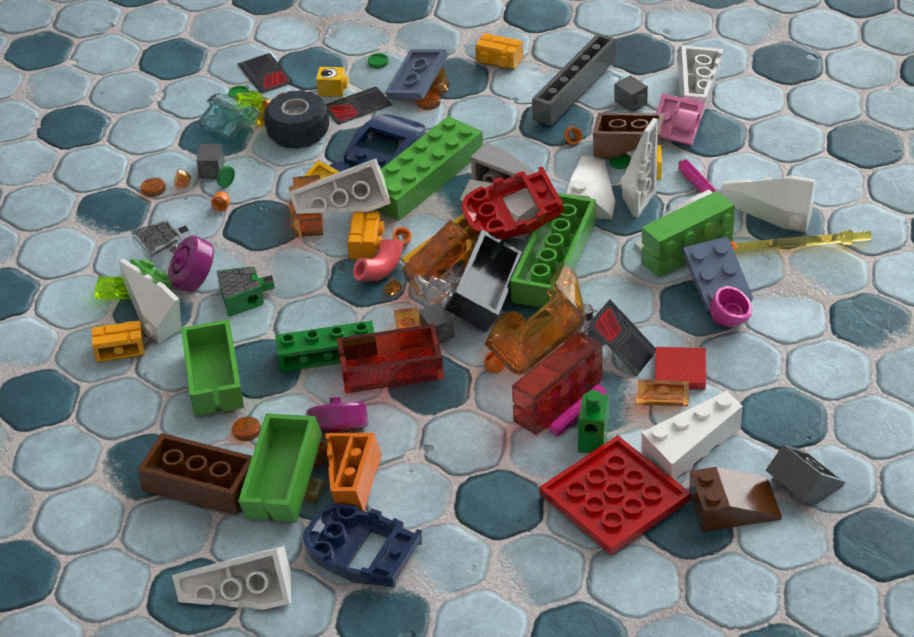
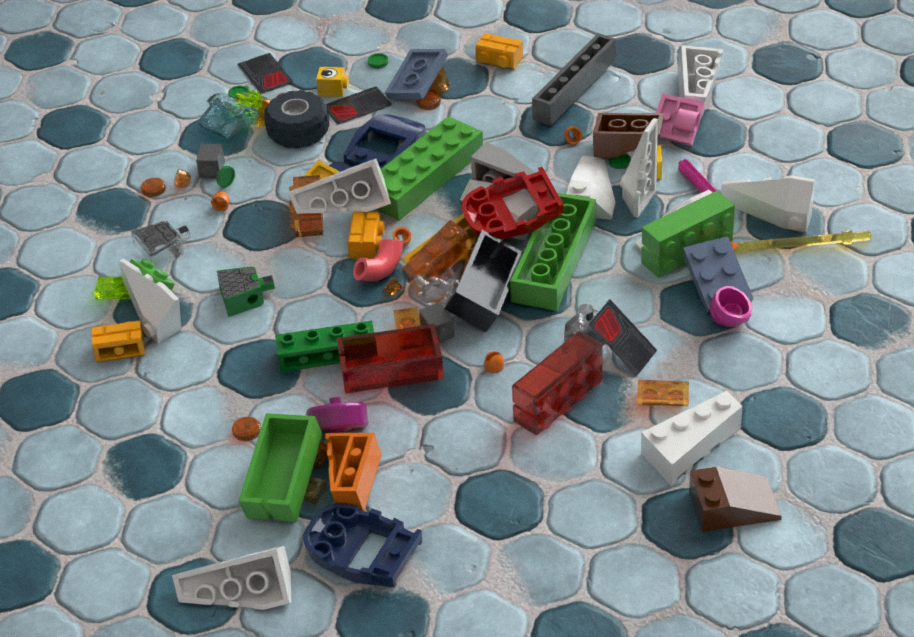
reddish brown brick [137,433,252,515] -> none
magenta wheel [168,235,214,292] -> none
bright green piece [181,320,244,417] -> none
clear orange windscreen [484,263,586,375] -> none
red plate [539,435,691,555] -> none
dark pink axle [549,385,606,436] -> none
green torso [578,390,610,453] -> none
dark grey brick [614,75,648,112] -> none
red tile [655,347,706,389] -> none
dark grey slope [765,444,846,505] -> none

